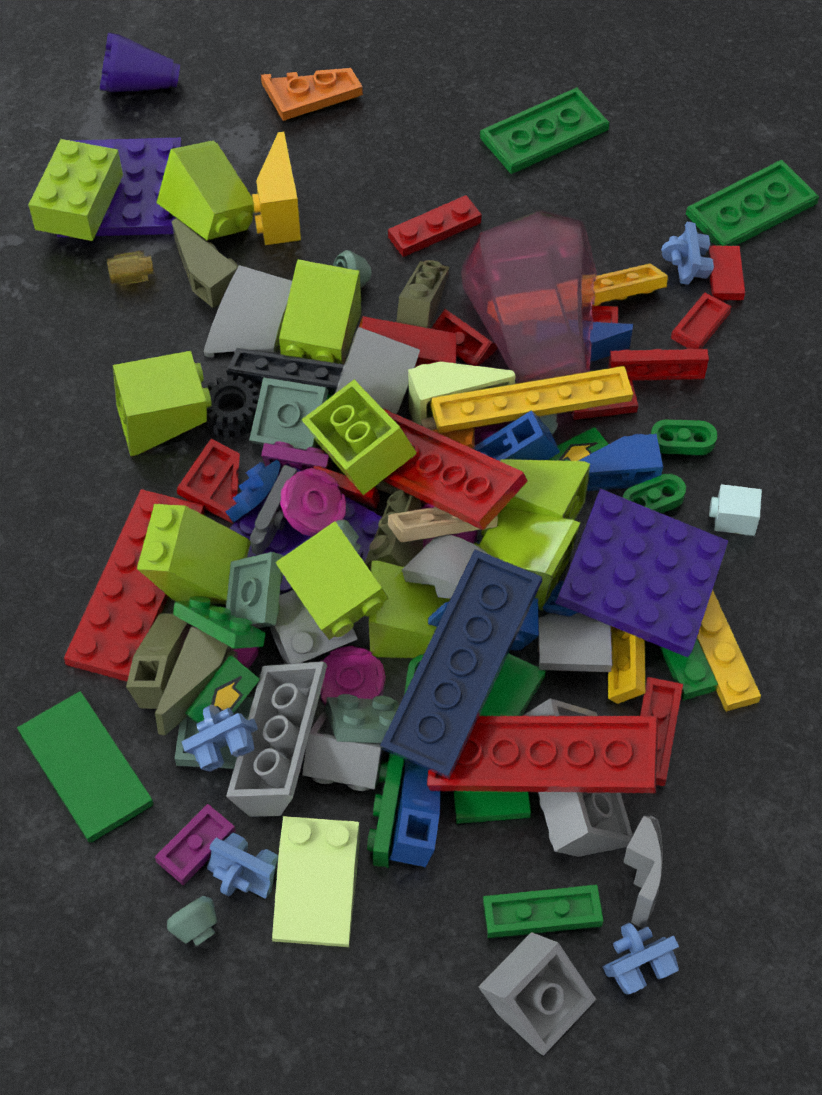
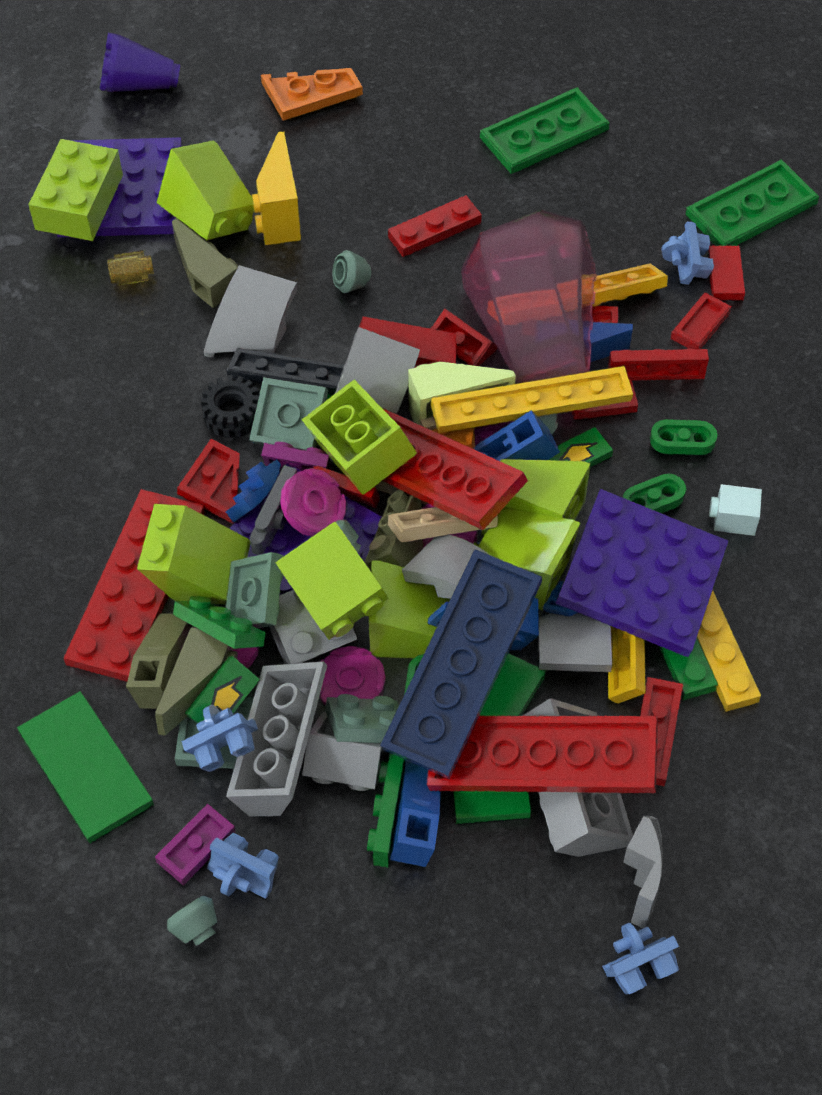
lime slope [113,351,211,456] -> none
yellowish green slope [272,816,360,947] -> none
lime slope [279,260,361,364] -> none
olive slope [396,260,450,329] -> none
light grey slope [479,932,596,1055] -> none
green plate [483,885,603,938] -> none
blue slope [578,434,663,491] -> none

